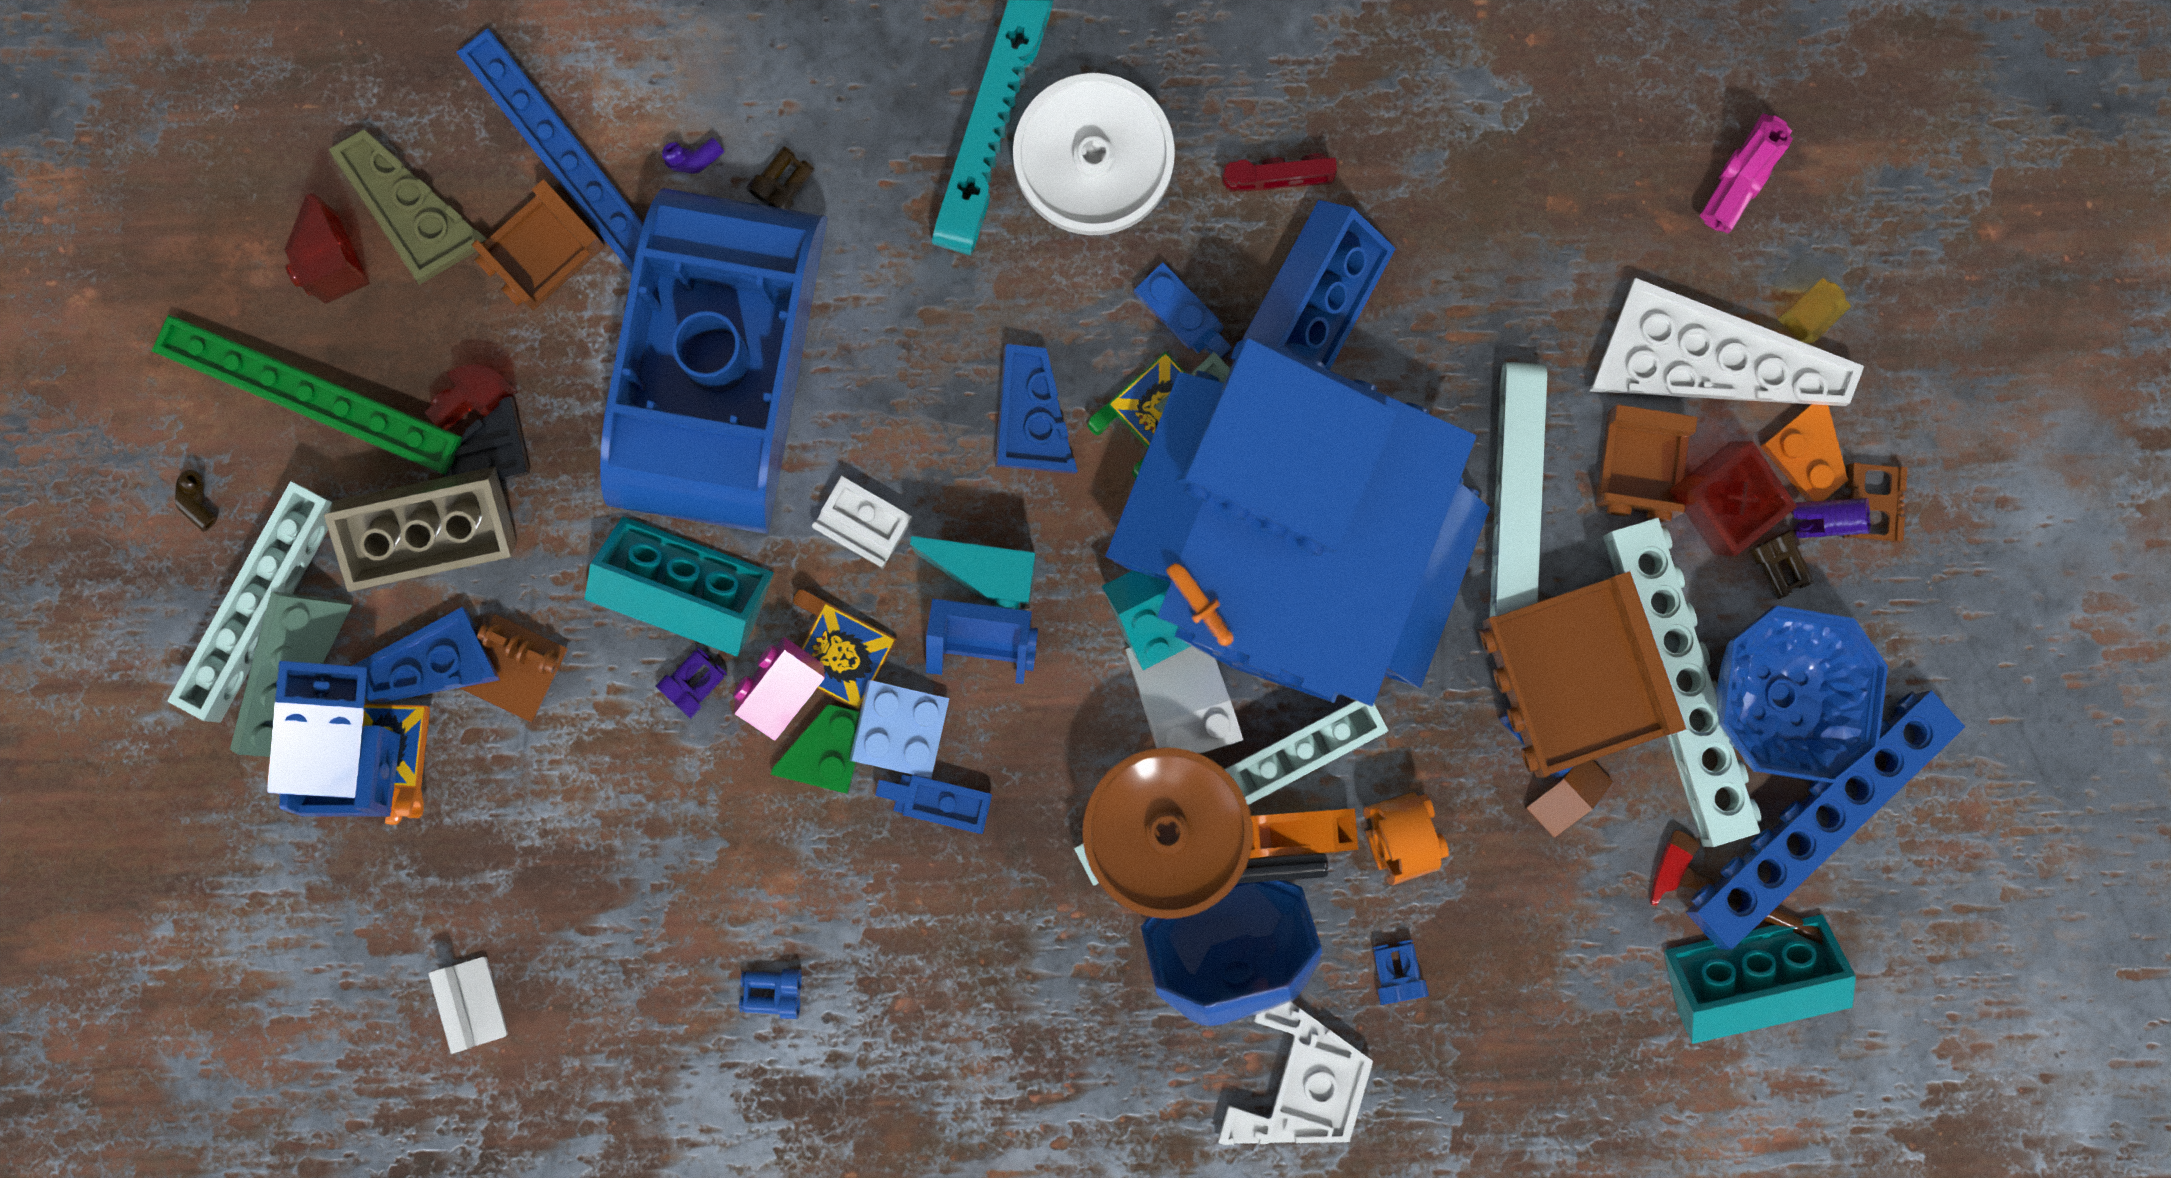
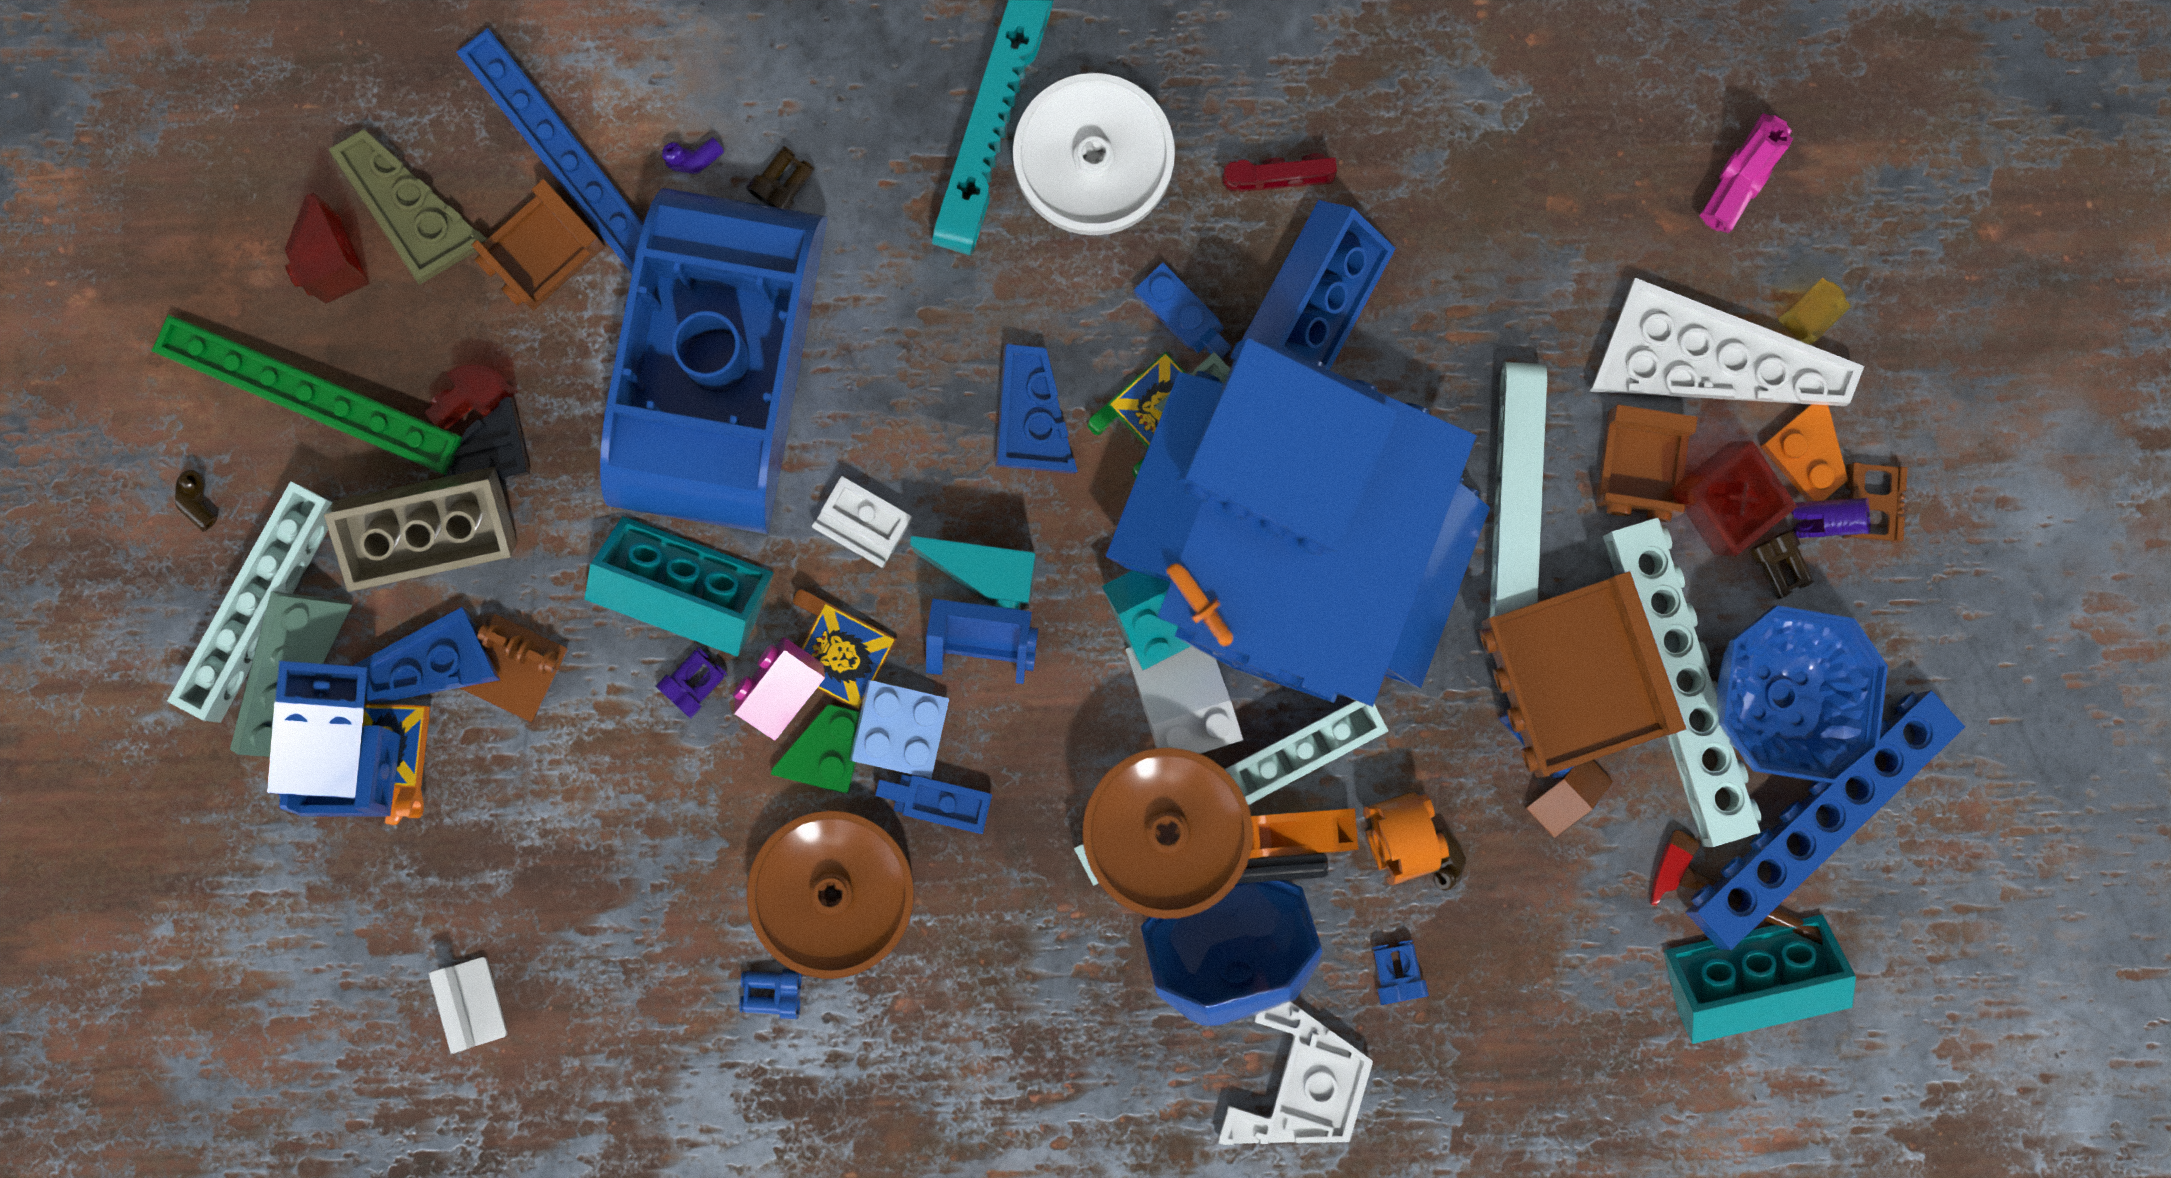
none -> dark orange dish [747,811,915,979]
none -> dark brown arm [1433,827,1466,891]

